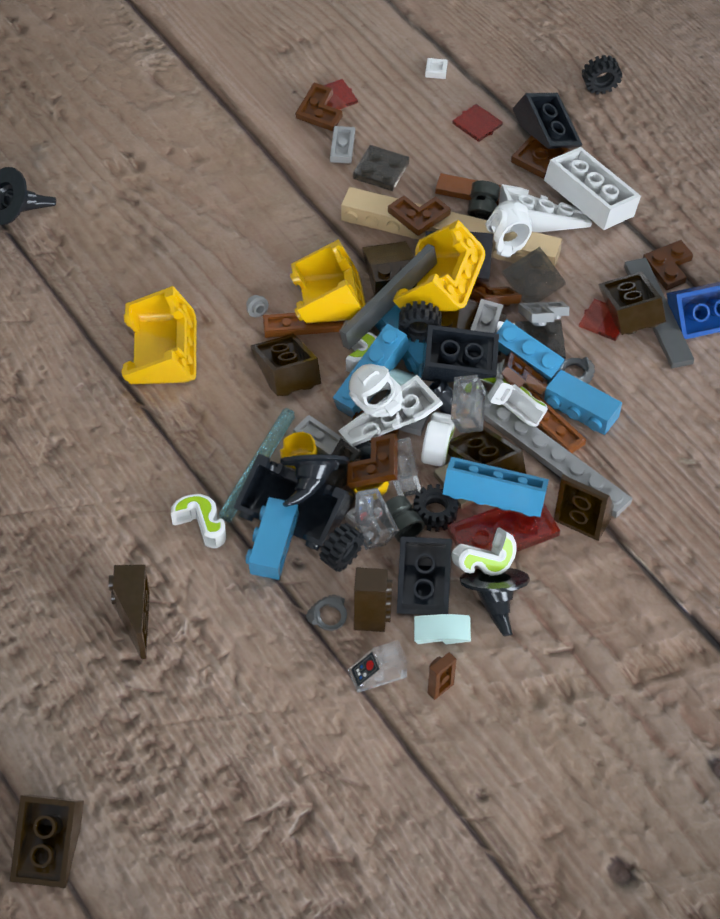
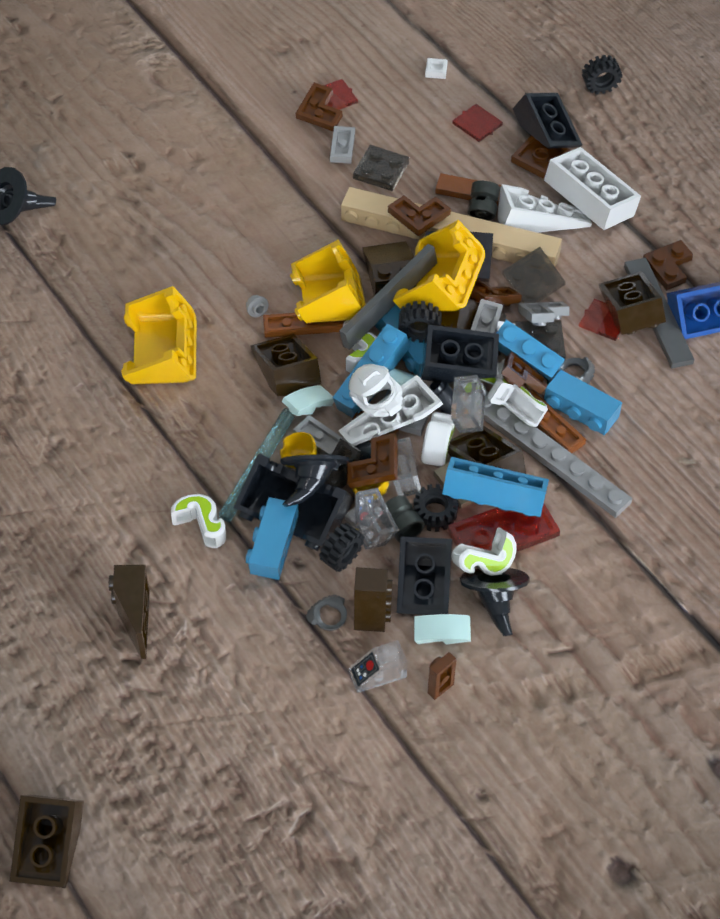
white helmet [485,200,532,258] -> none
dark brown slope [553,475,614,541] -> none
none -> light aqua slope [282,385,334,416]

